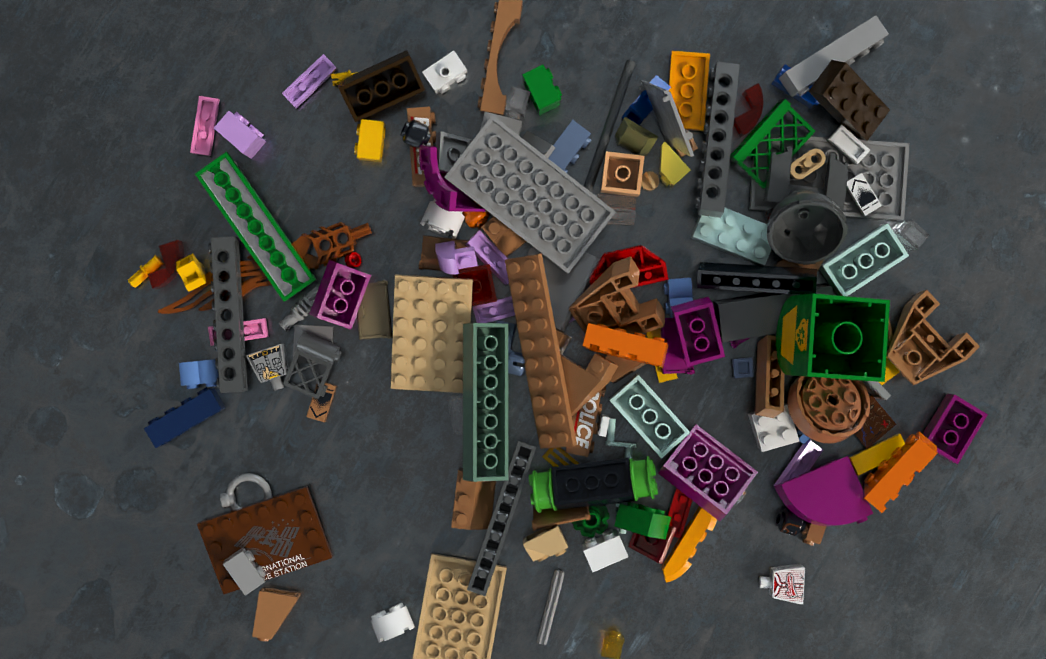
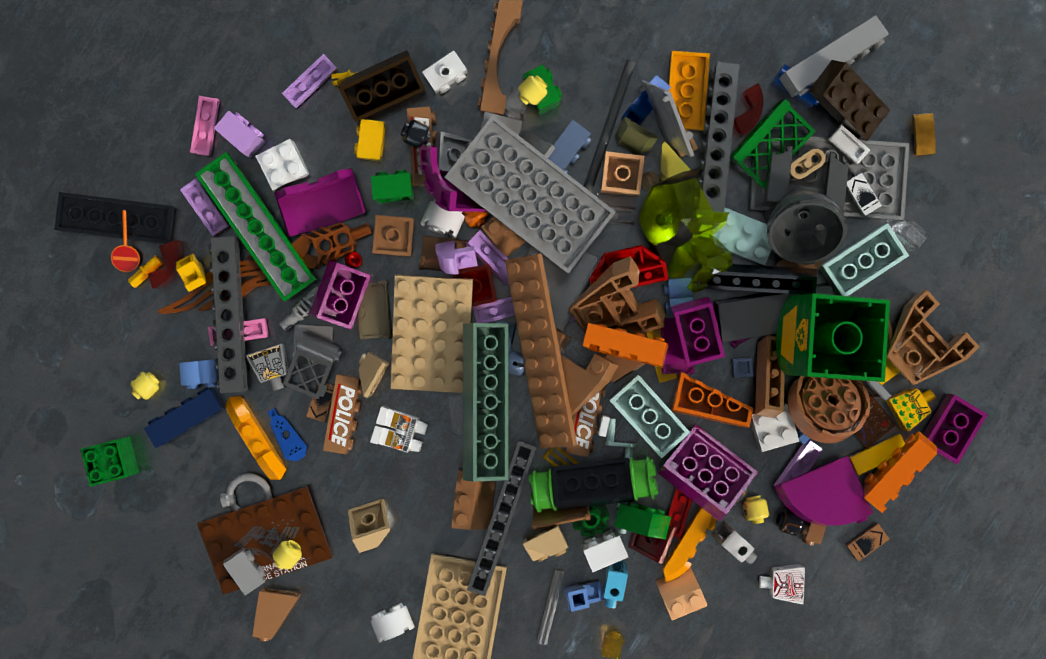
none -> black plate [54,192,175,244]
none -> green brick [80,436,139,487]
none -> piece [111,210,140,272]
none -> light yellow head [130,372,160,400]
none -> lavender plate [180,179,230,237]
none -> light orange brick [225,396,286,480]
none -> white brick [256,139,311,192]
none -> blue piece [268,408,307,461]
none -> light yellow head [272,540,302,569]
none -> magenta panel [274,168,365,236]
none -> medium nougat brick [323,374,362,455]
none -> tan slope [348,498,390,553]
none -> tan slope [359,352,390,398]
none -> white hips [370,406,428,452]
none -> green brick [371,170,415,203]
none -> medium nougat plate [372,215,414,257]
none -> light yellow head [518,75,548,105]
none -> medium blue brick [564,580,603,612]
none -> medium azure torso [603,560,628,608]
none -> clear neon green piece [639,168,733,292]
none -> light nougat slope [655,567,708,621]
none -> orange wedge [671,372,753,428]
none -> light grey torso [712,521,757,564]
none -> light yellow head [742,495,769,524]
none -> medium nougat tile [846,523,890,562]
none -> yellow torso [885,388,936,432]
none -> pearl gold slope [912,113,936,156]

